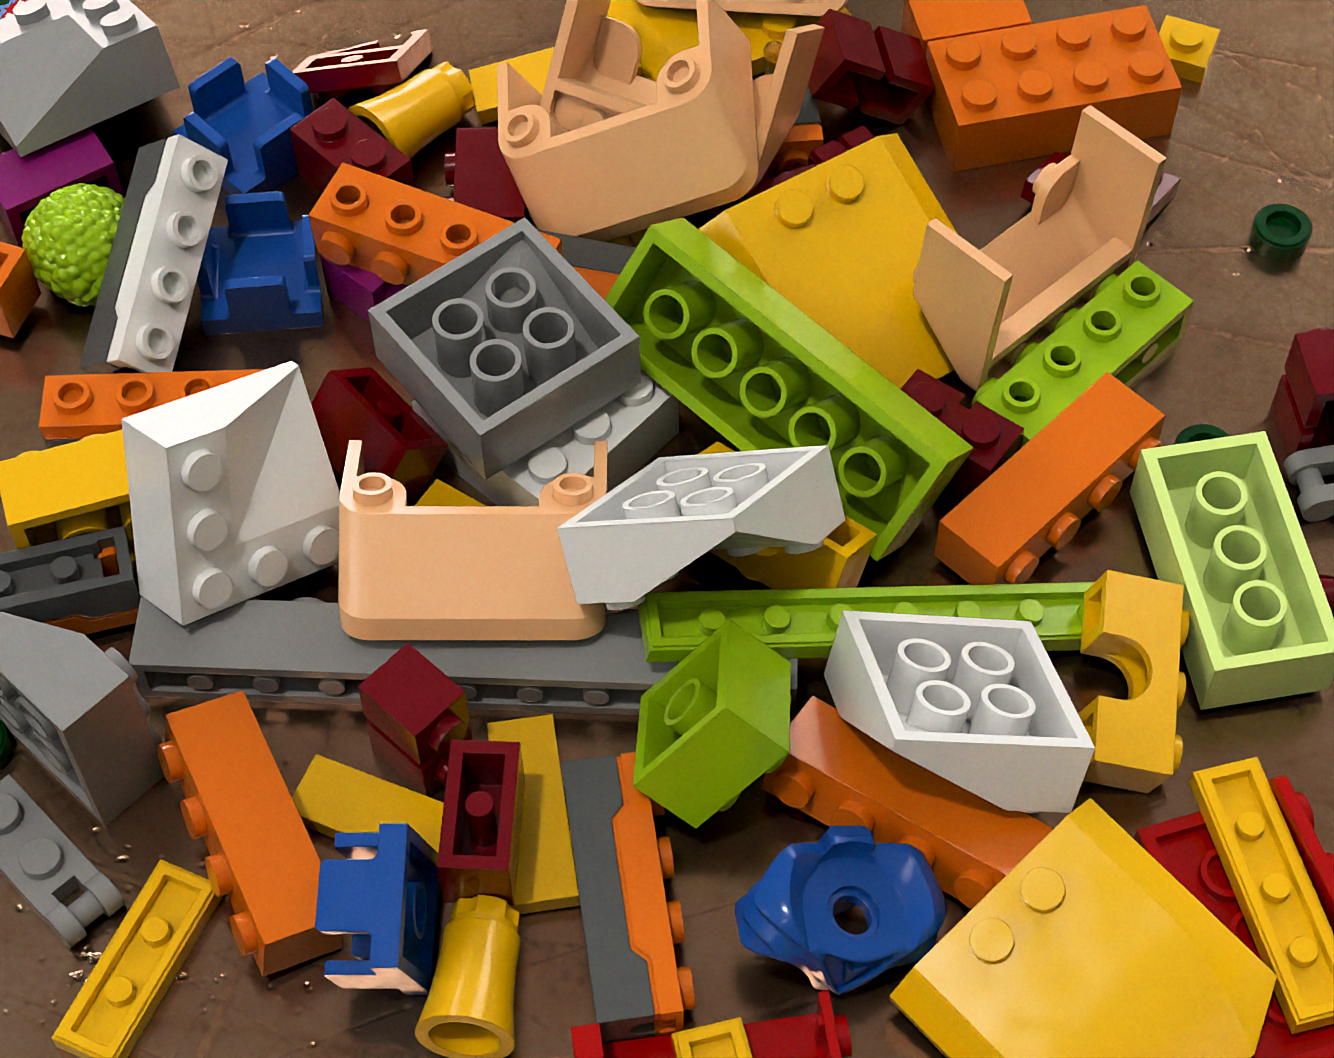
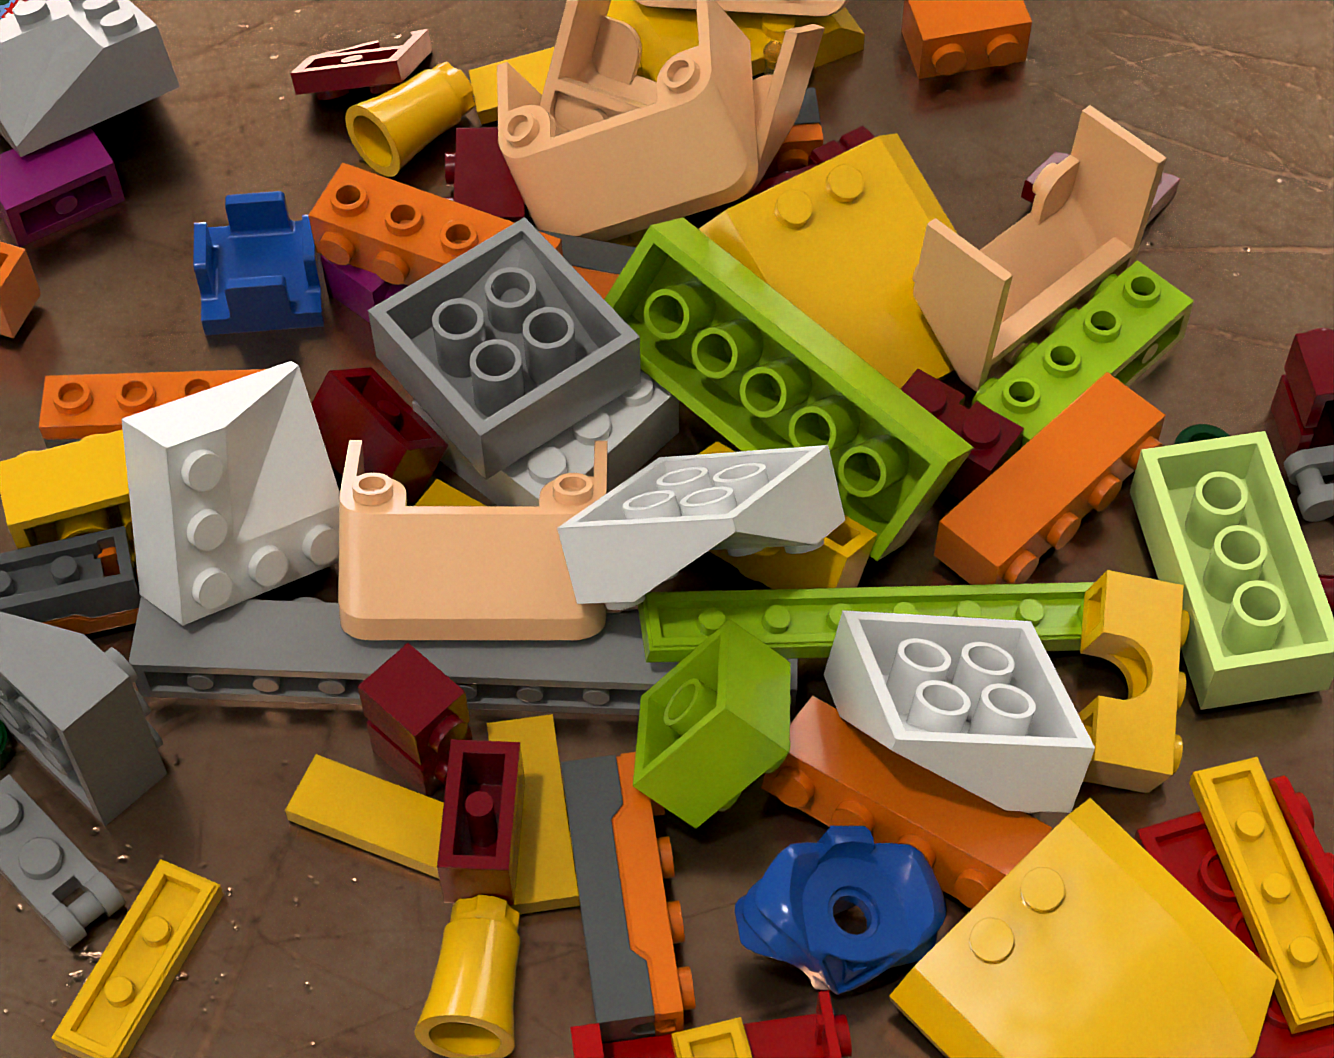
lime hair [21,183,125,307] -> none
white piece [79,134,228,374] -> none
orange brick [157,690,343,977] -> none
blue panel [173,57,314,195] -> none
dark red brick [289,98,415,194] -> none
blue panel [315,823,441,995] -> none
dark red piece [808,9,935,125] -> none
orange brick [925,5,1182,172] -> none
yellow plate [1159,15,1220,83] -> none
dark green tile [1249,204,1313,262] -> none

